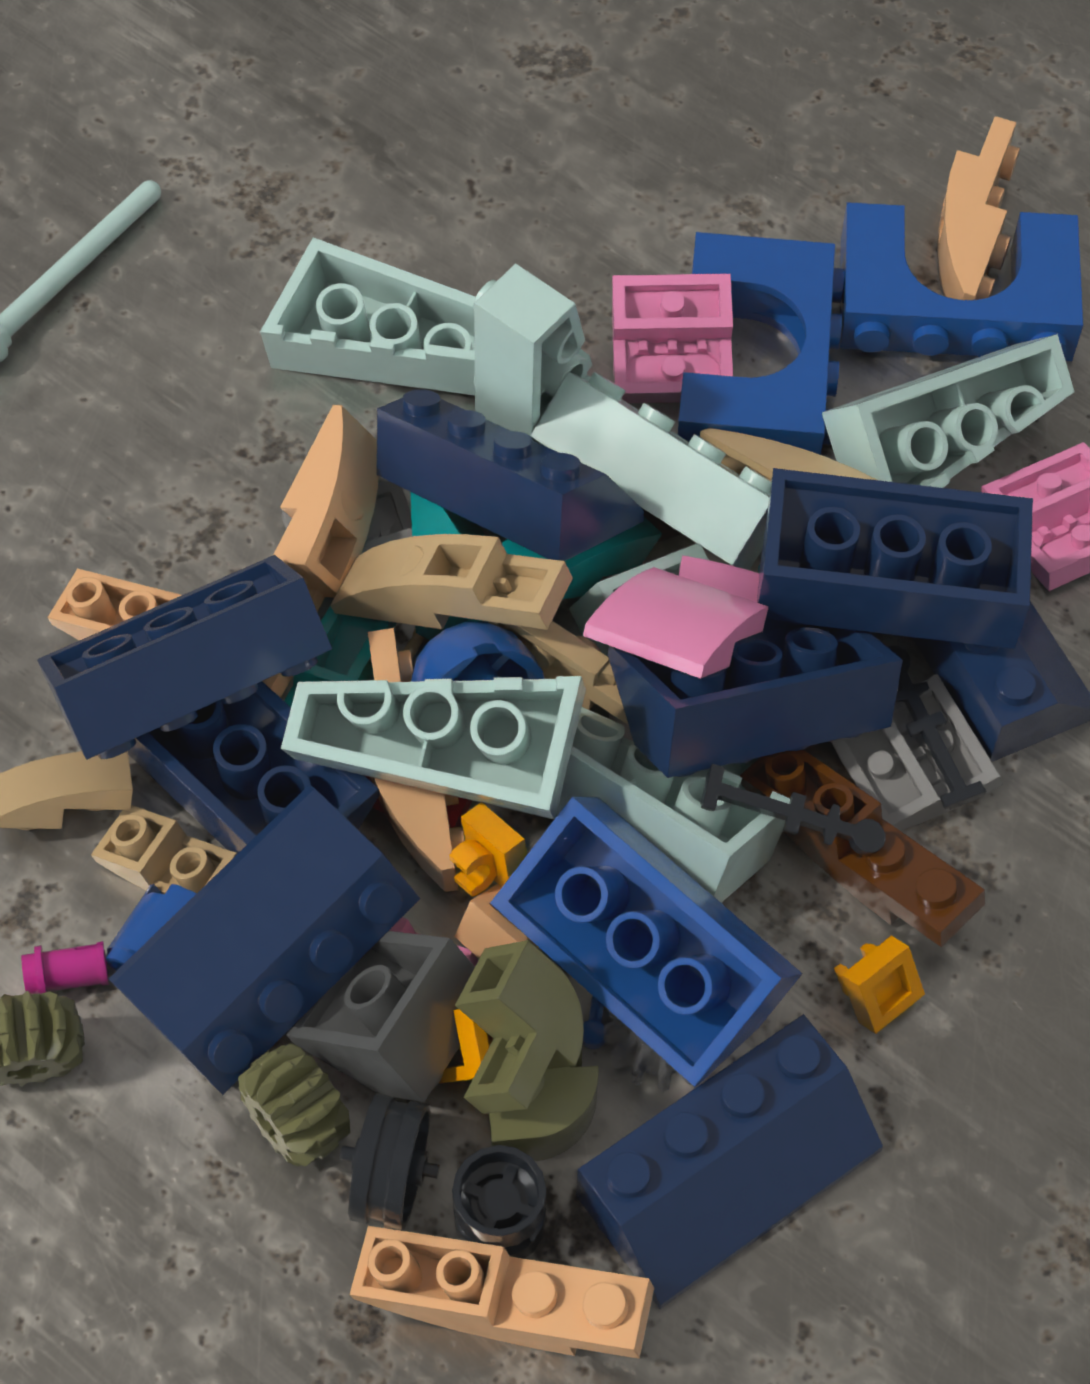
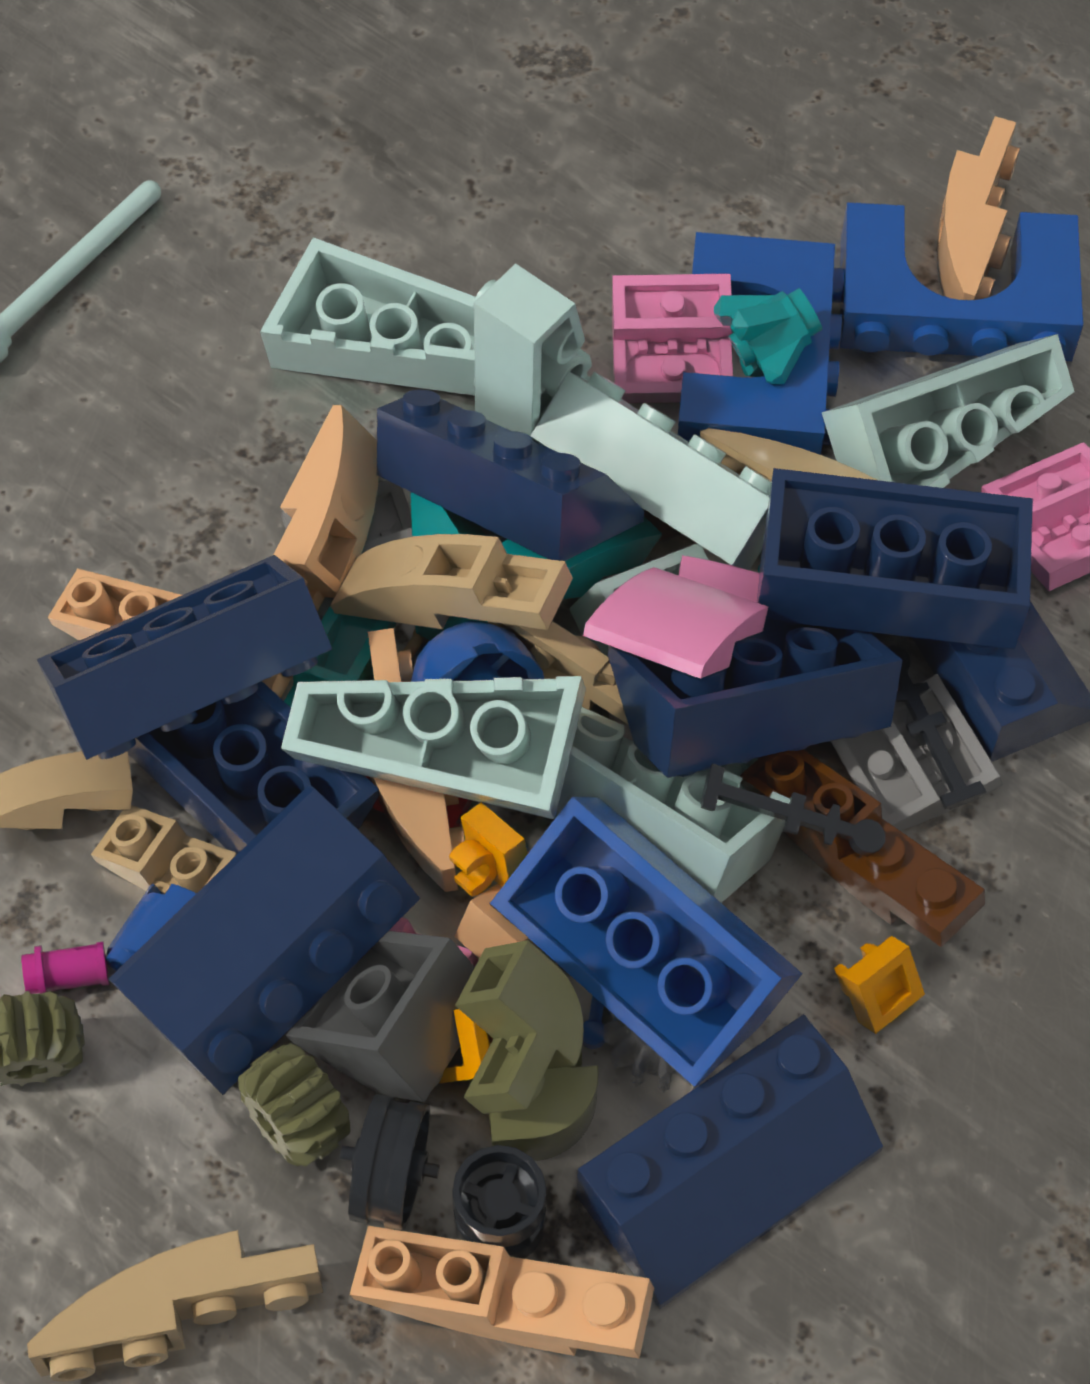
none -> tan slope [27,1230,323,1382]
none -> teal rock [713,288,823,384]

